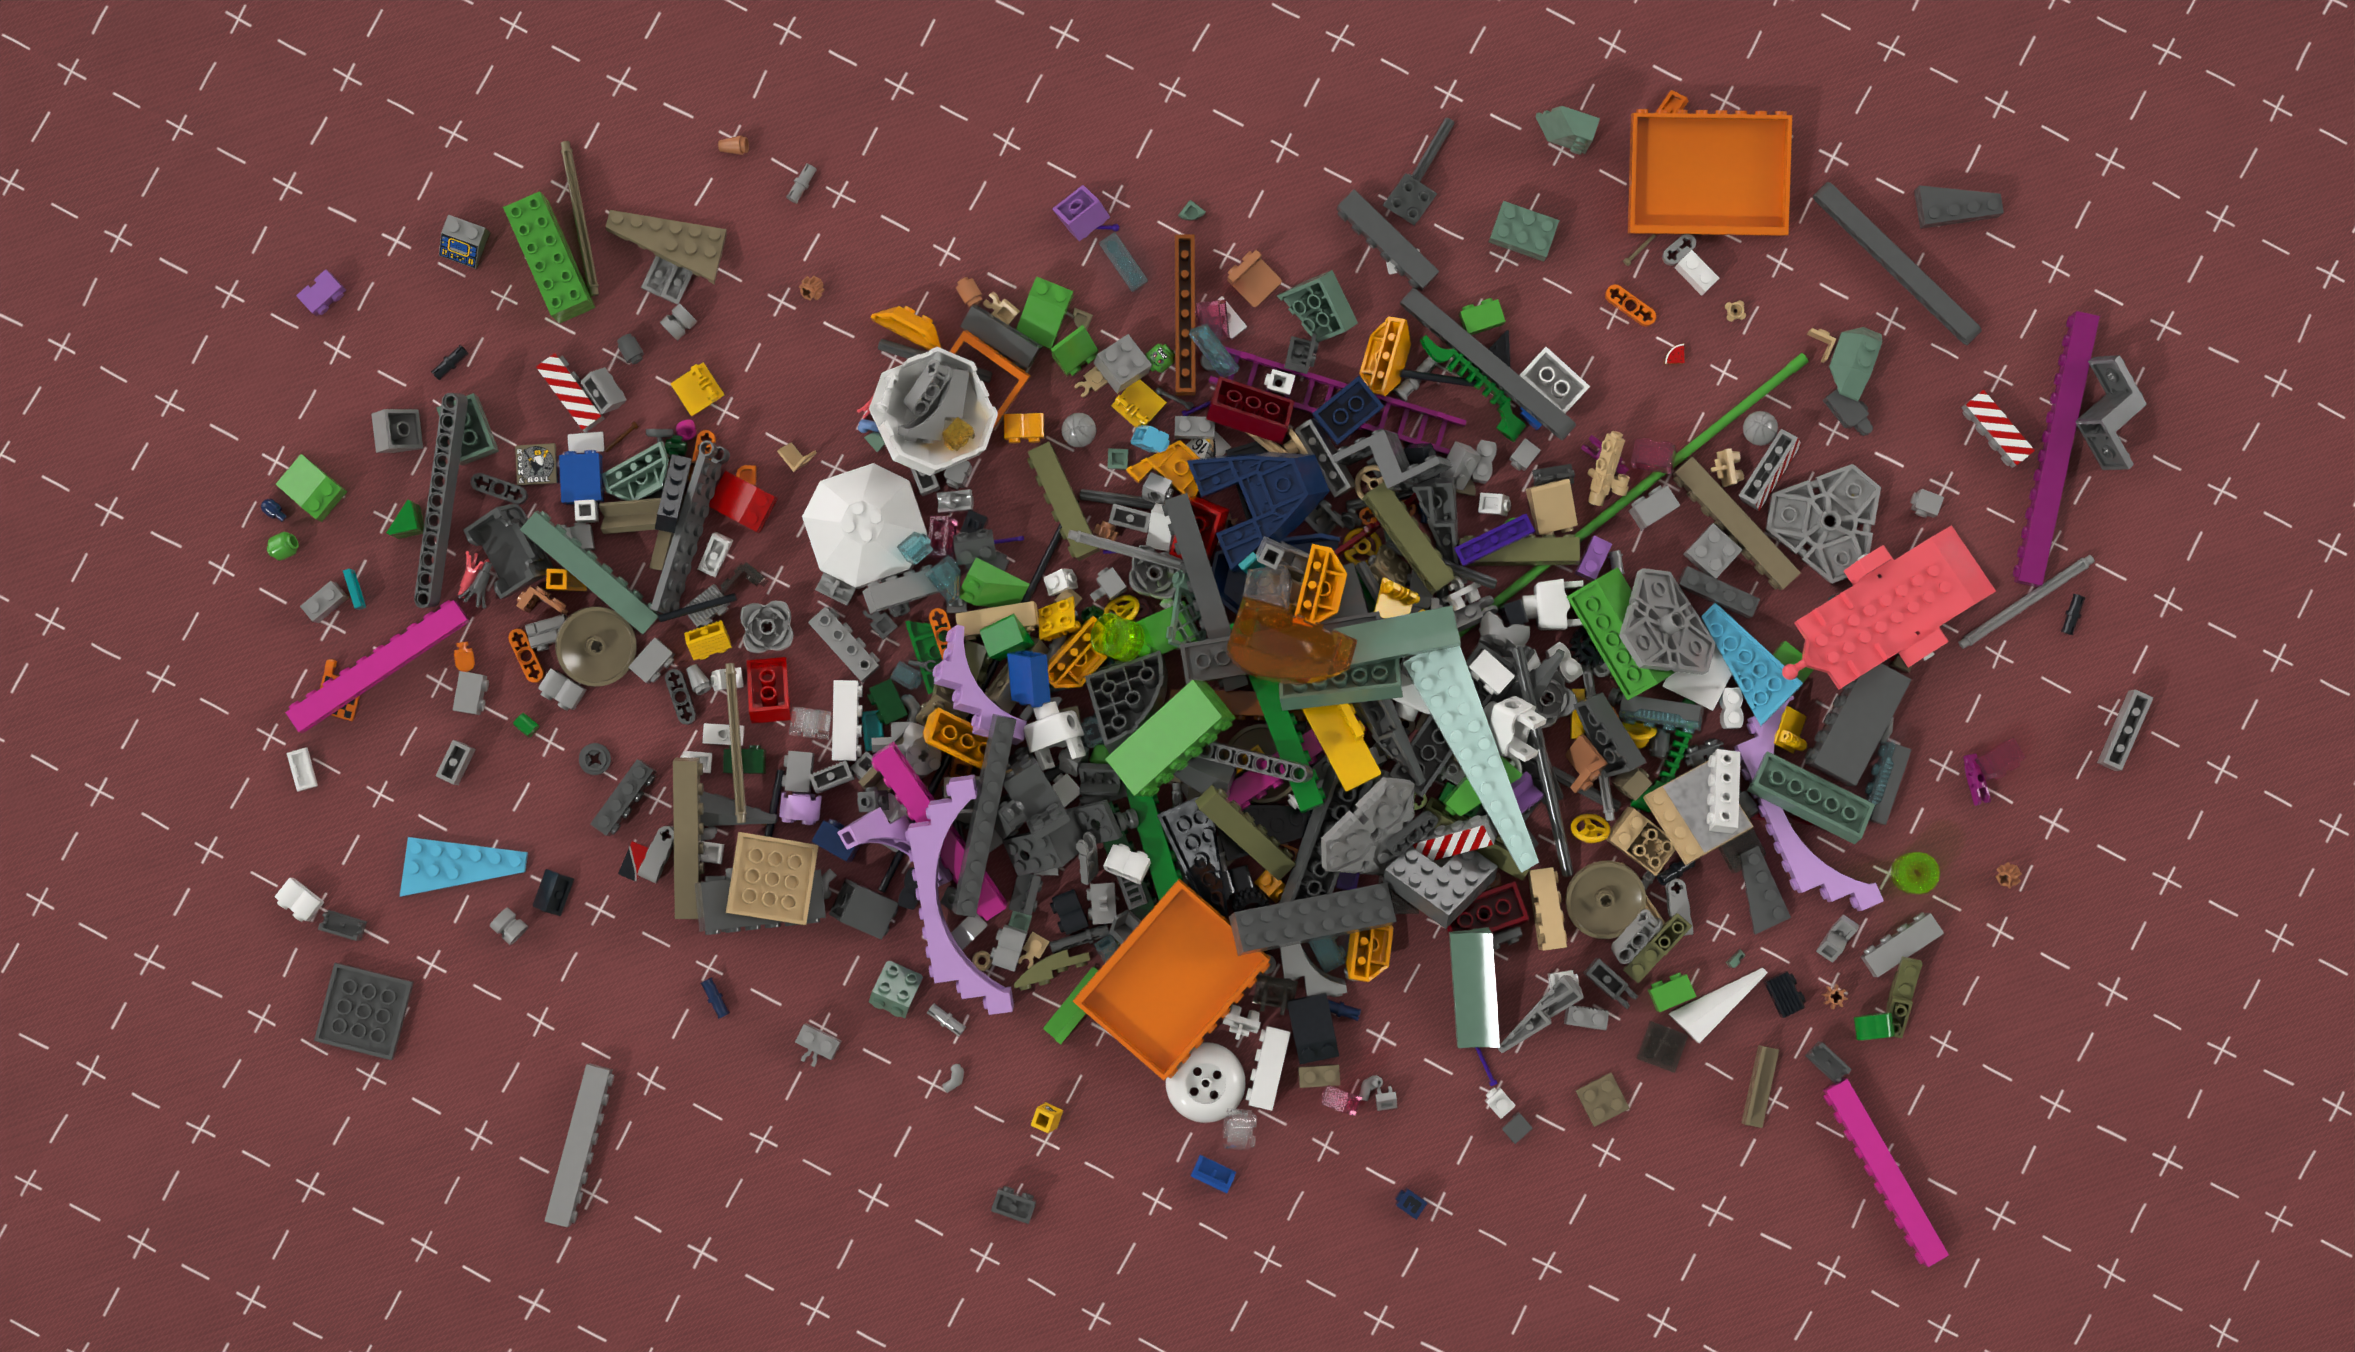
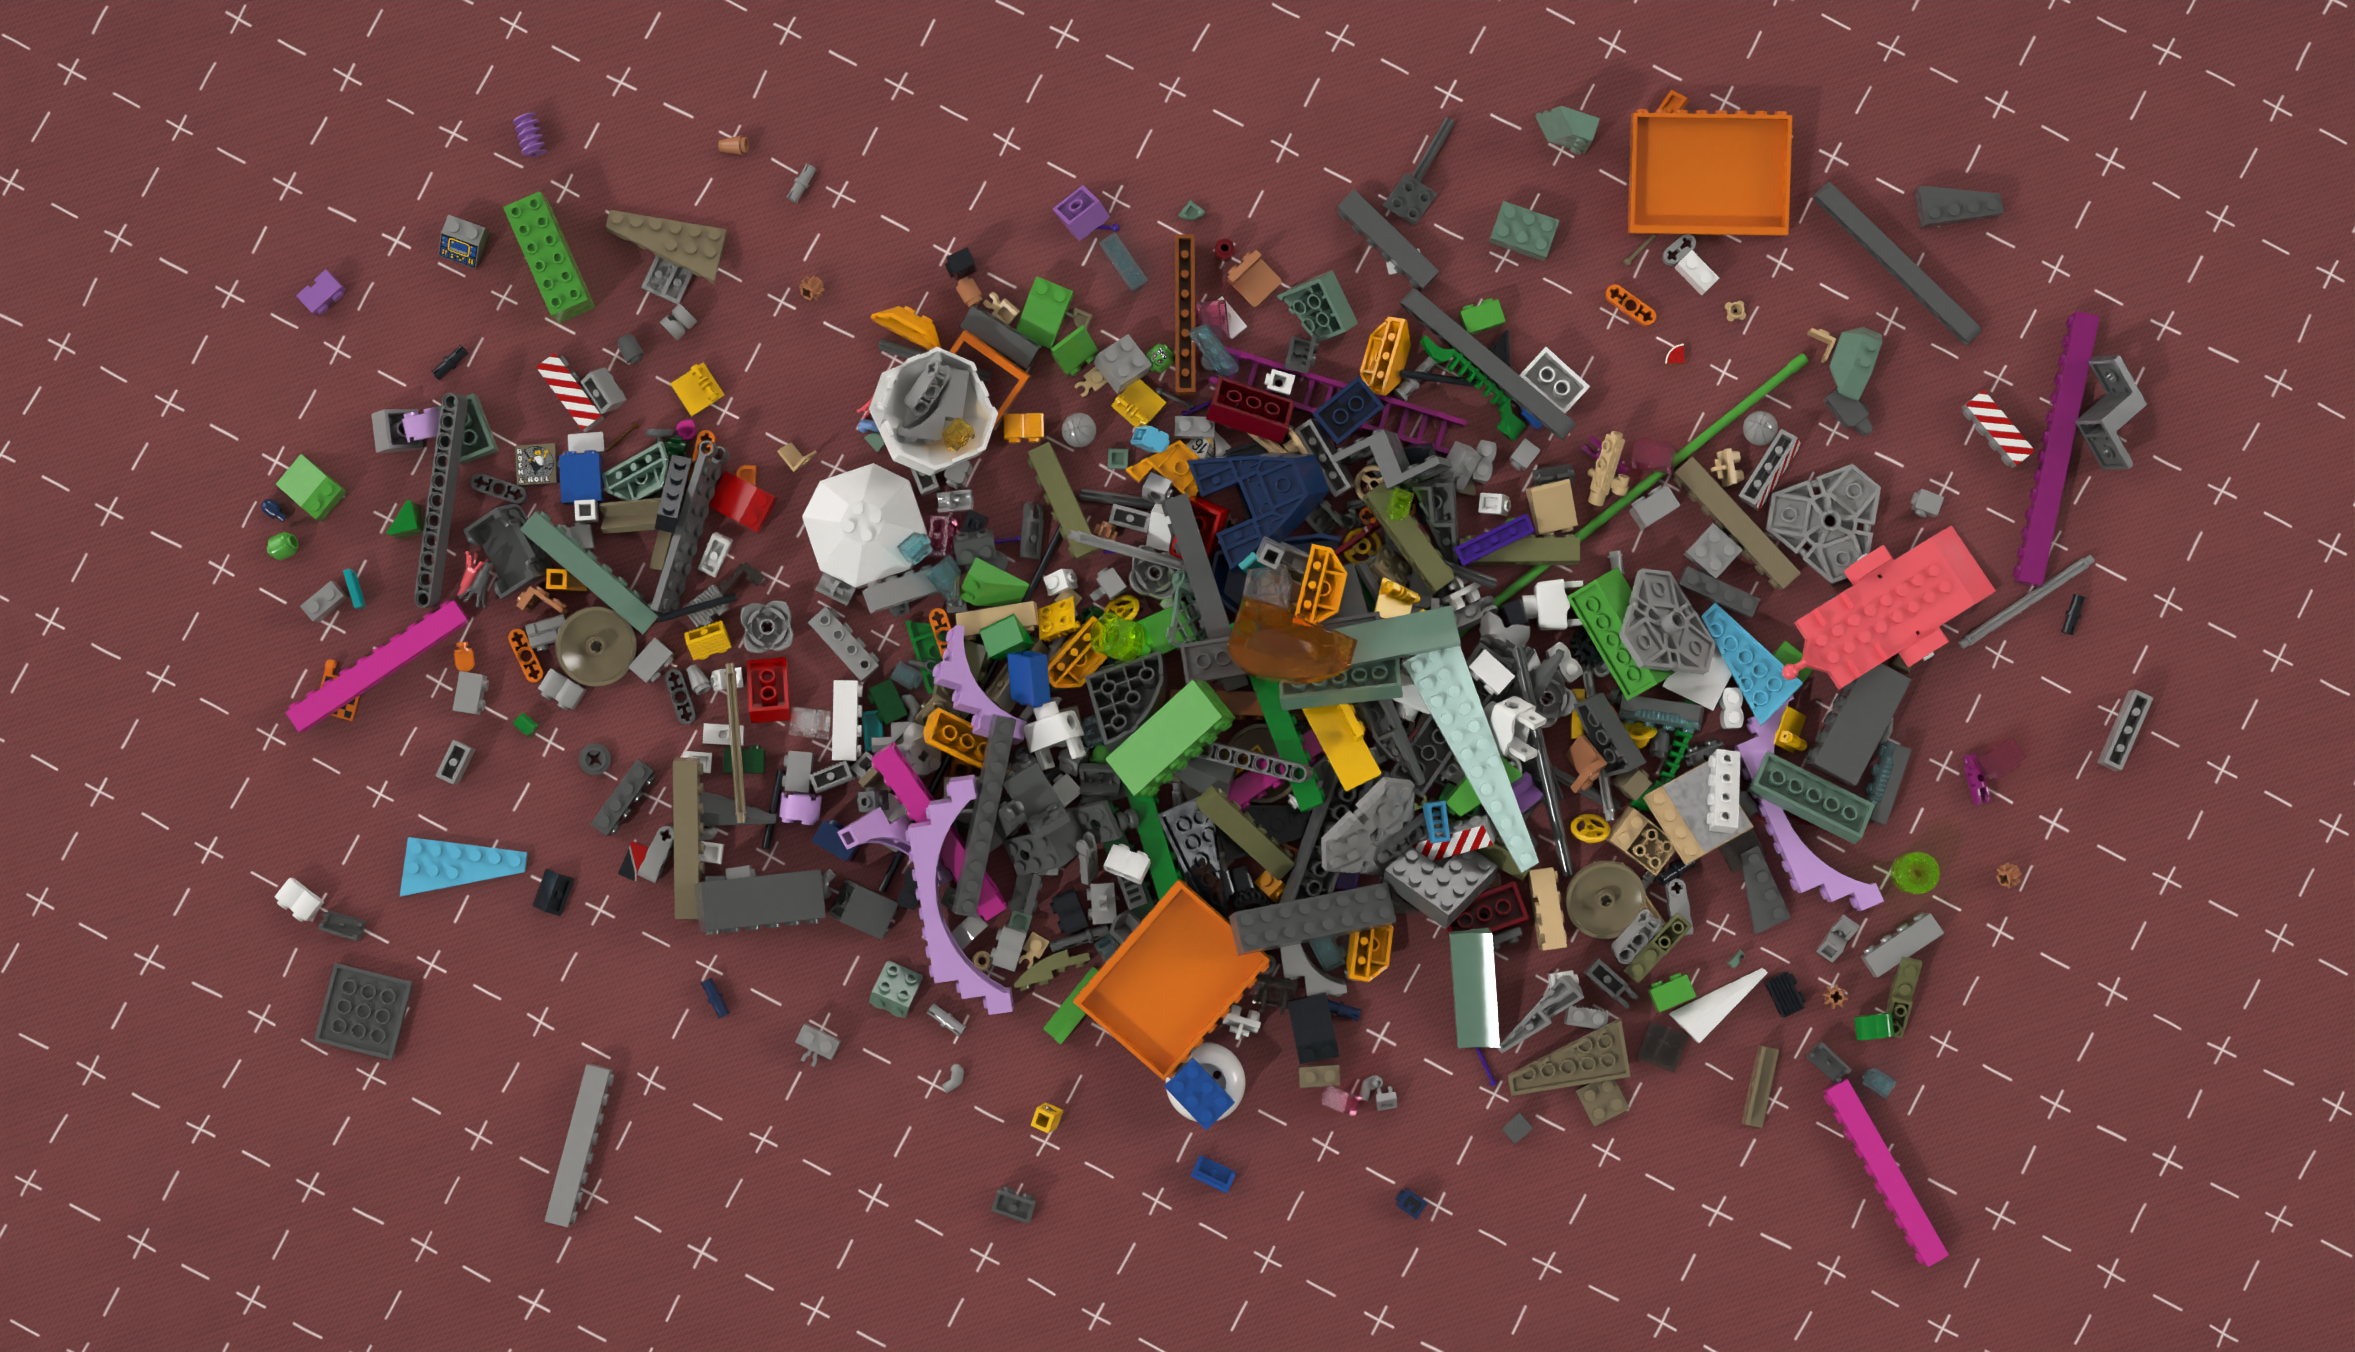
white plate [287,748,318,792] -> none
light grey wheel [490,907,528,945] -> none
dark tan piece [561,141,599,296] -> none
tan plate [726,832,818,925] -> none
dark grey plate [863,610,898,640] -> none
clear brick [1223,1108,1257,1150] -> none
white brick [1246,1026,1290,1111] -> none
white bracket [1484,1087,1516,1119] -> none
medium lavender brick [1575,535,1612,581] -> none
none -> lavender brick [402,407,440,443]
none -> medium lavender piece [513,113,547,157]
none -> black brick [945,247,977,281]
none -> dark grey hinge [1019,502,1044,559]
none -> blue brick [1164,1057,1235,1130]
none -> dark red brick [1215,239,1235,262]
none -> clear neon green brick [1385,487,1414,521]
none -> dark azure slope [1422,801,1451,843]
none -> dark tan wing [1508,1018,1631,1096]
none -> clear light blue brick [1862,1068,1897,1099]

